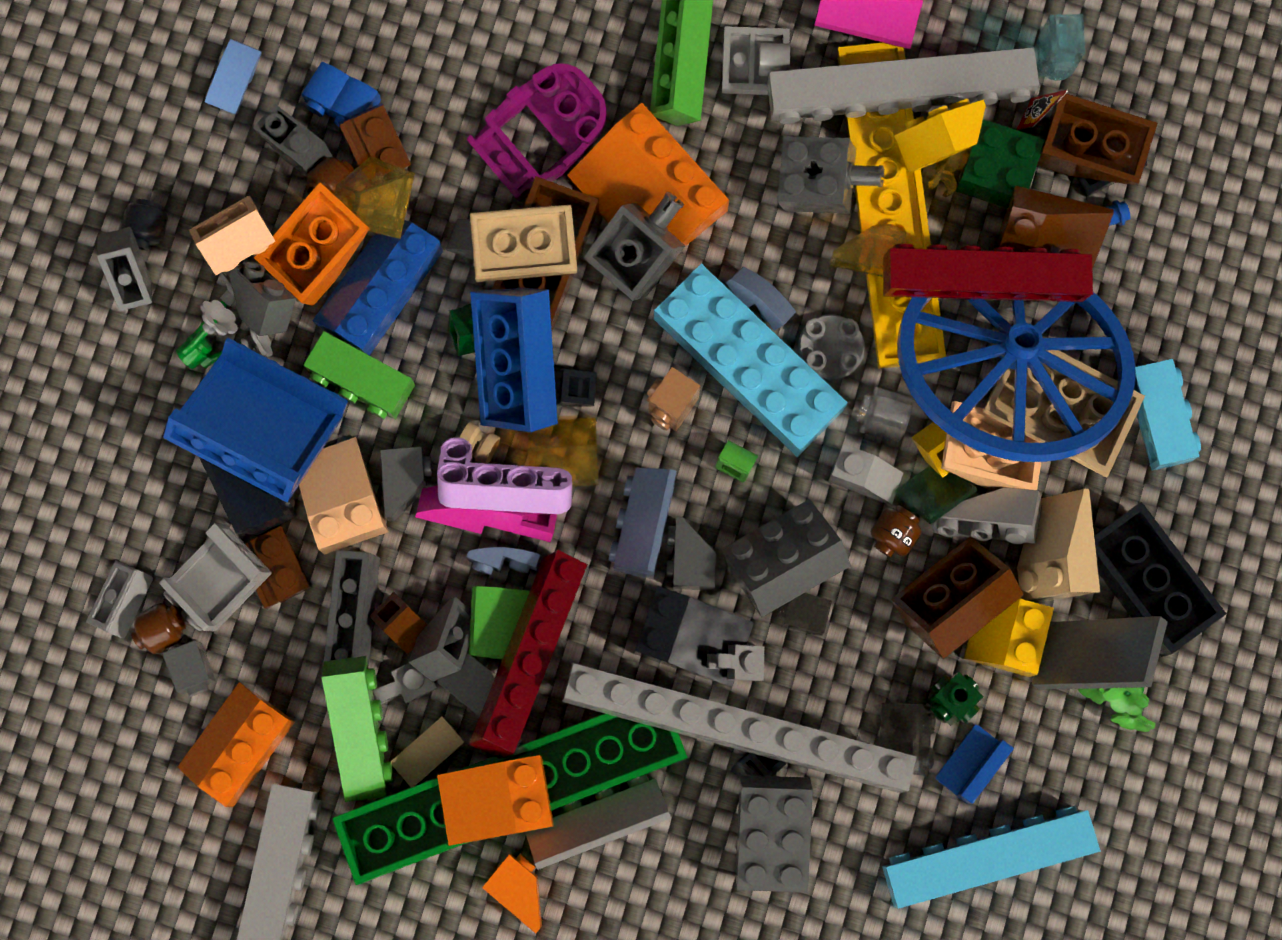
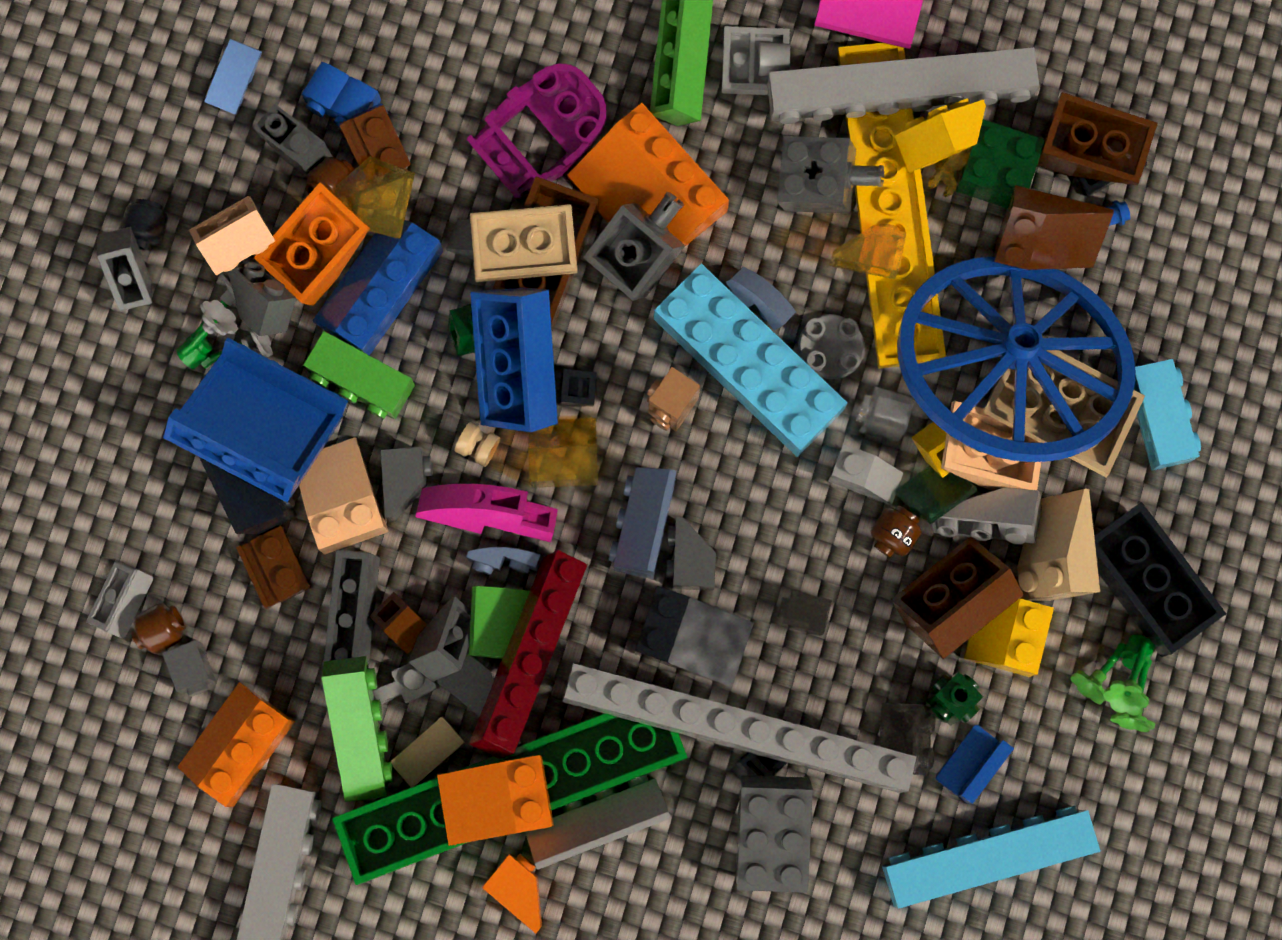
light grey panel [159,523,272,631] -> none
lavender beam [437,437,572,514] -> none
light grey plate [707,645,764,681] -> none
bright green brick [715,440,758,482] -> none
dark grey brick [721,499,851,617] -> none
dark red brick [883,243,1093,302] -> none
sticker [1017,90,1067,130] -> none
dark grey tile [1031,616,1167,690] -> none
clear light blue brick [1037,14,1085,81] -> none

